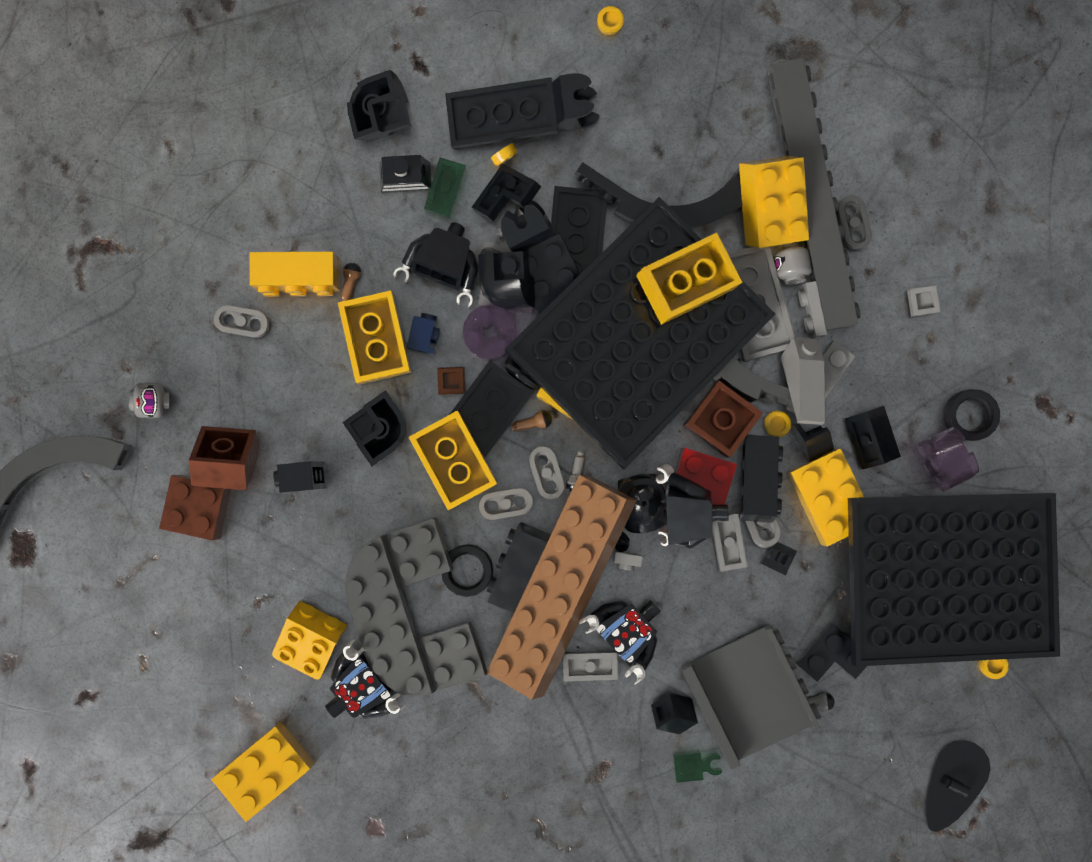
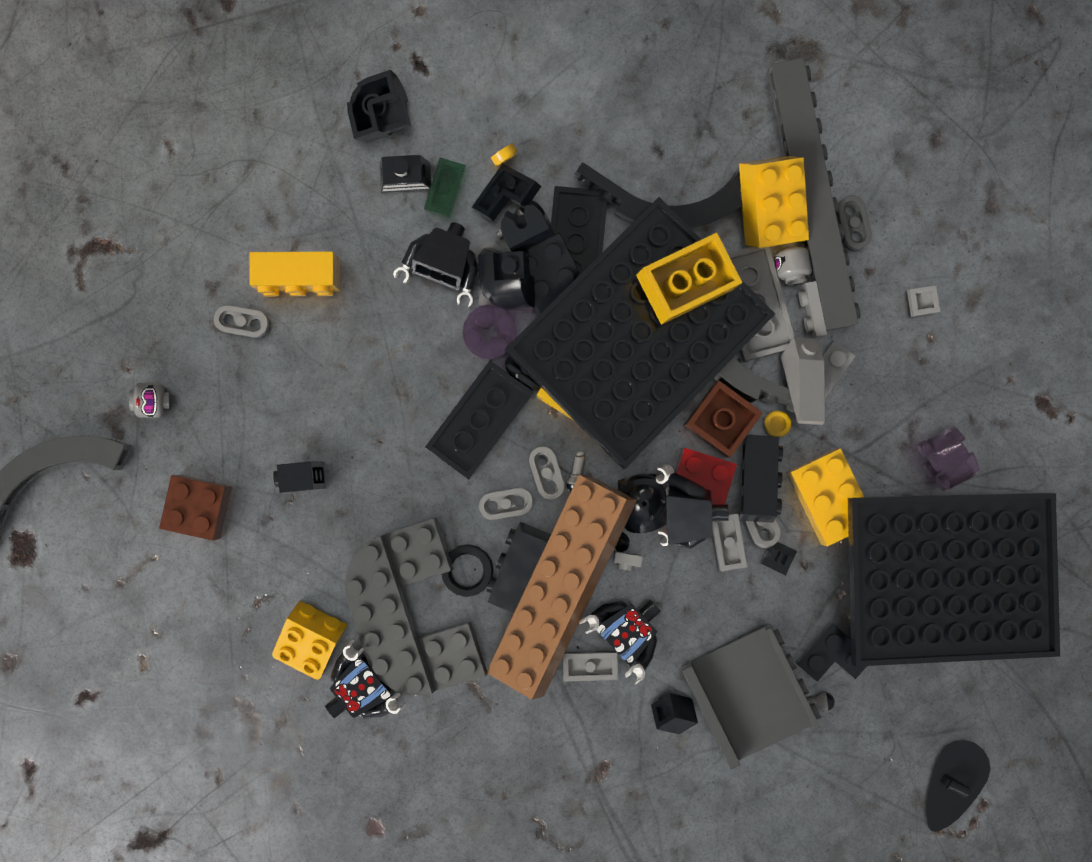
copper brick [189,426,258,490] -> none
yellow brick [211,721,315,822] -> none
yellow brick [338,290,412,385] -> none
medium nougat piece [341,263,362,301] -> none
black brick [342,390,406,467] -> none
dark blue brick [406,313,440,356] -> none
yellow brick [409,410,498,510] -> none
reddish brown tile [437,367,466,395] -> none
black hinge [445,73,600,149] -> none
medium nougat piece [511,410,552,432] -> none
yellow tile [597,6,624,35] -> none
clear green plate [673,751,722,783] -> none
black panel [793,423,834,461] -> none
black panel [845,406,901,470] -> none
black tyre [944,389,1000,441] -> none
yellow tile [979,659,1009,679] -> none

